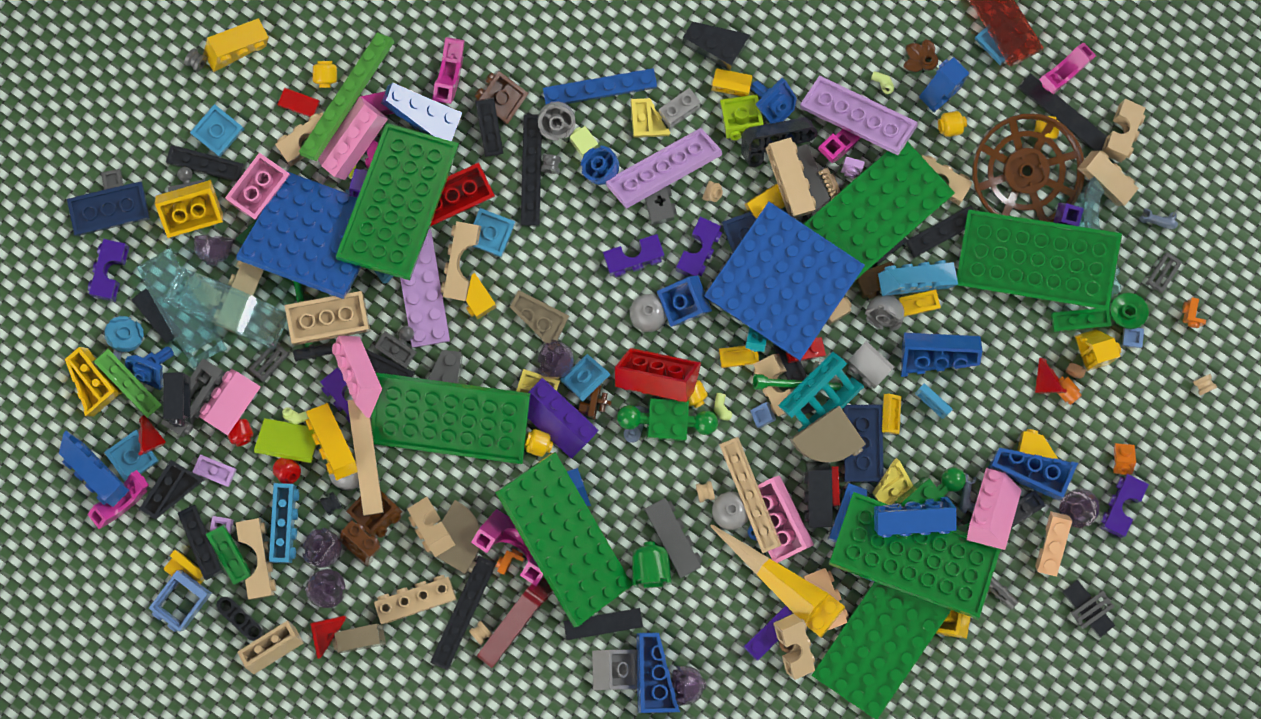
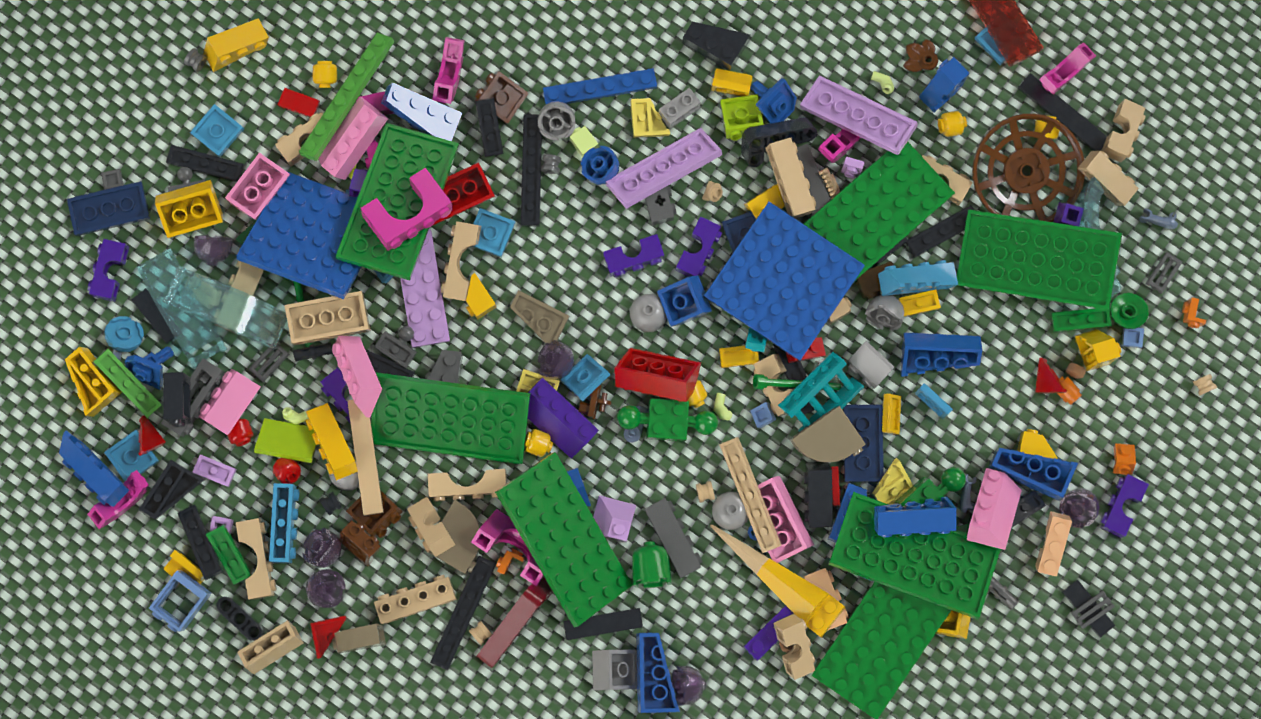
none -> dark pink arch [361,168,452,251]
none -> tan arch [428,469,507,502]
none -> lavender slope [593,495,636,543]

